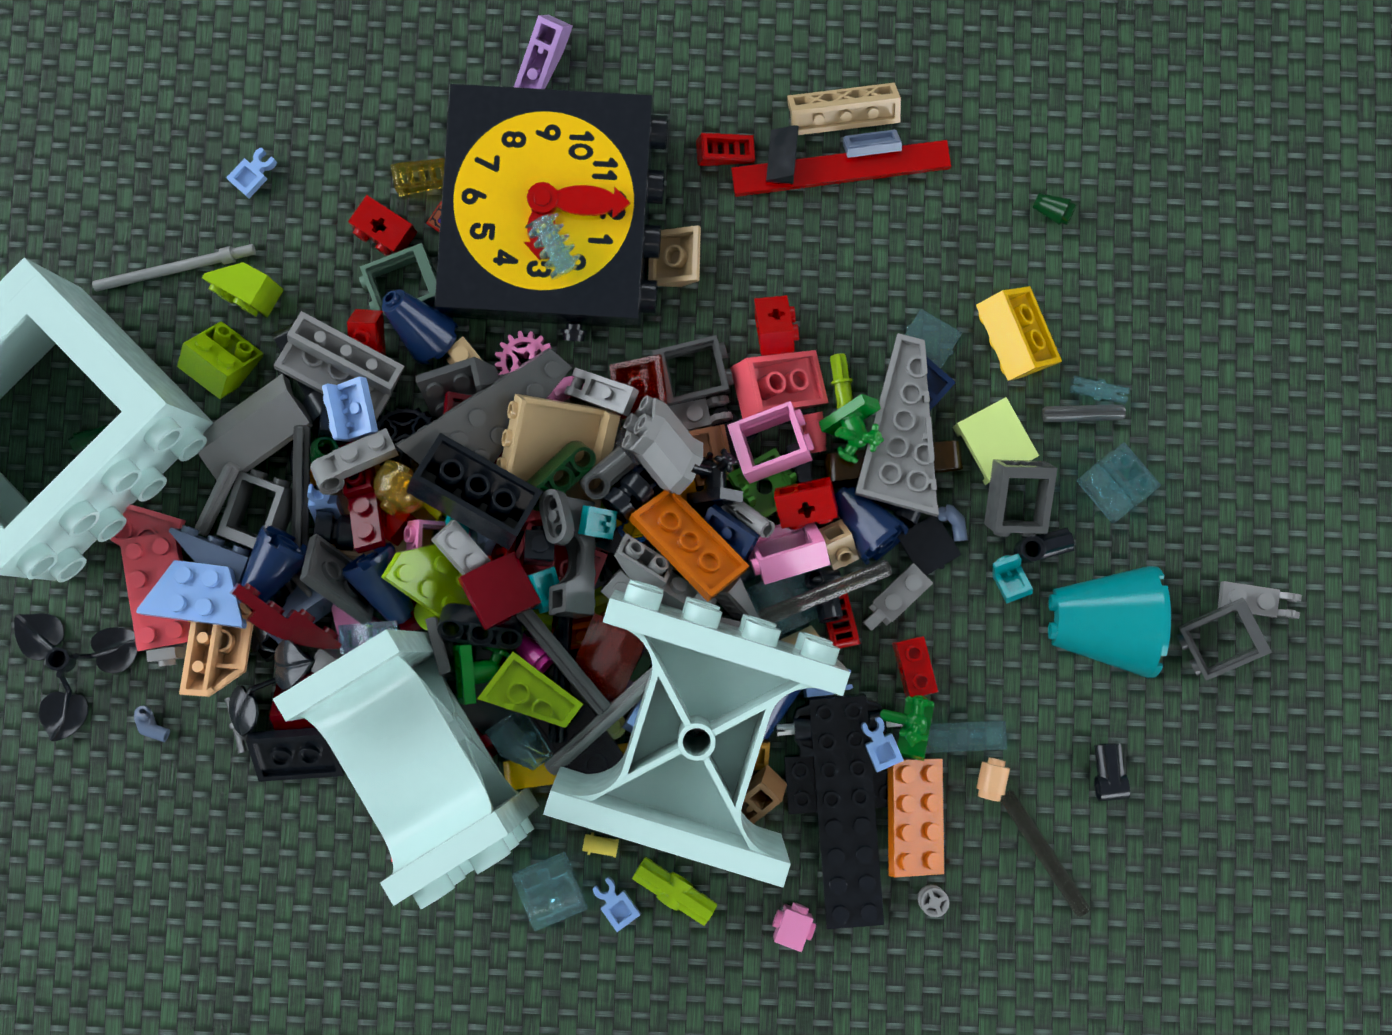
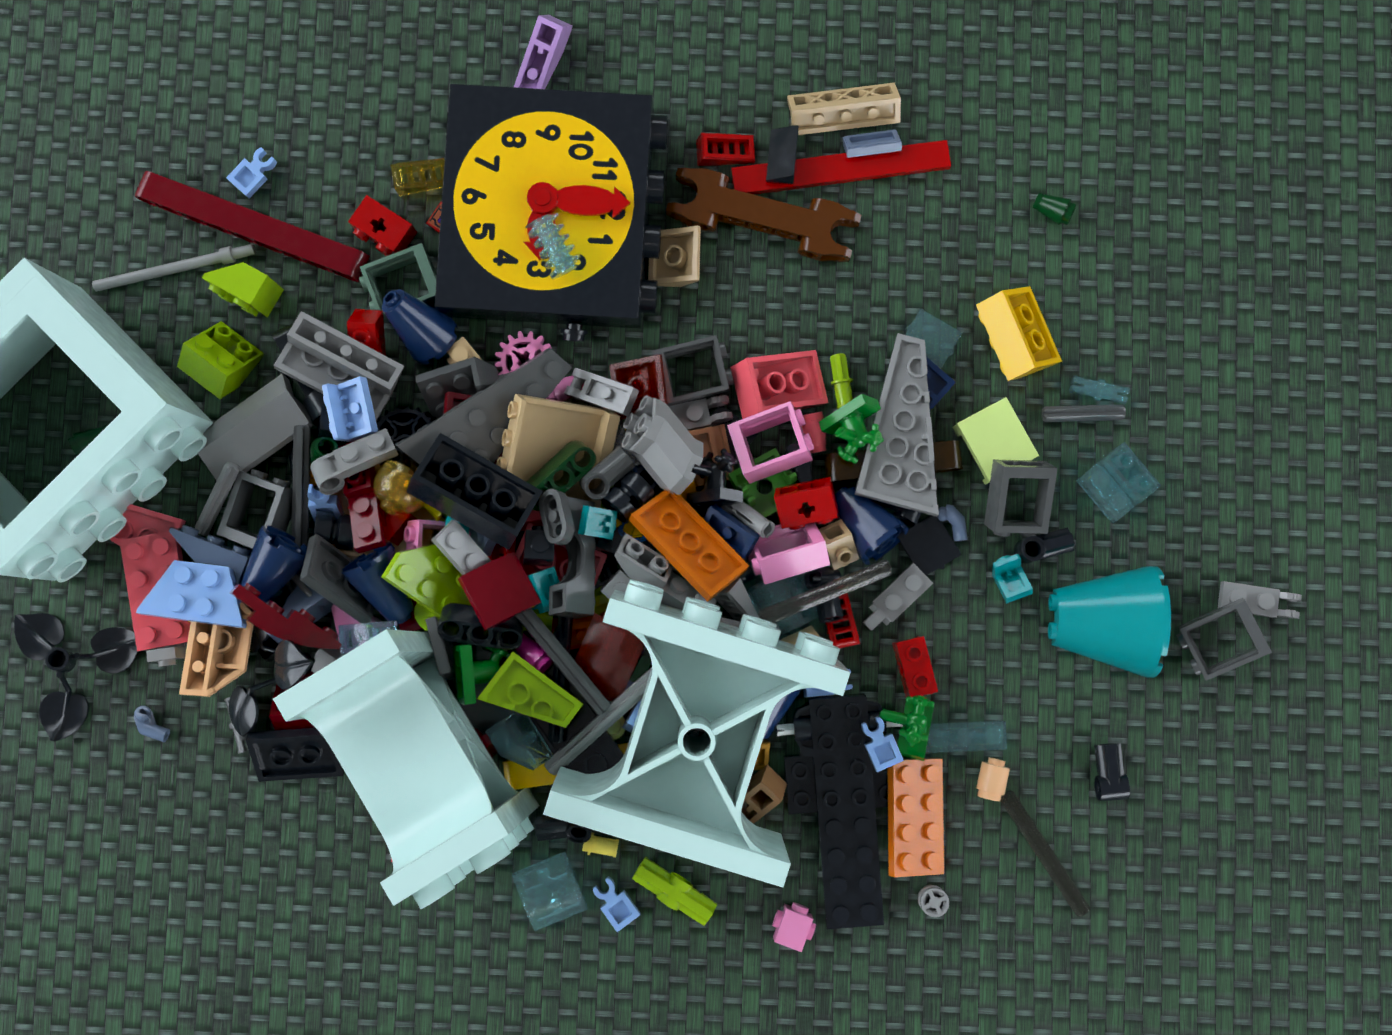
red brick [754,295,799,356] -> none
none -> dark red beam [134,171,370,282]
none -> black piece [535,815,592,843]
none -> reddish brown piece [666,168,862,262]

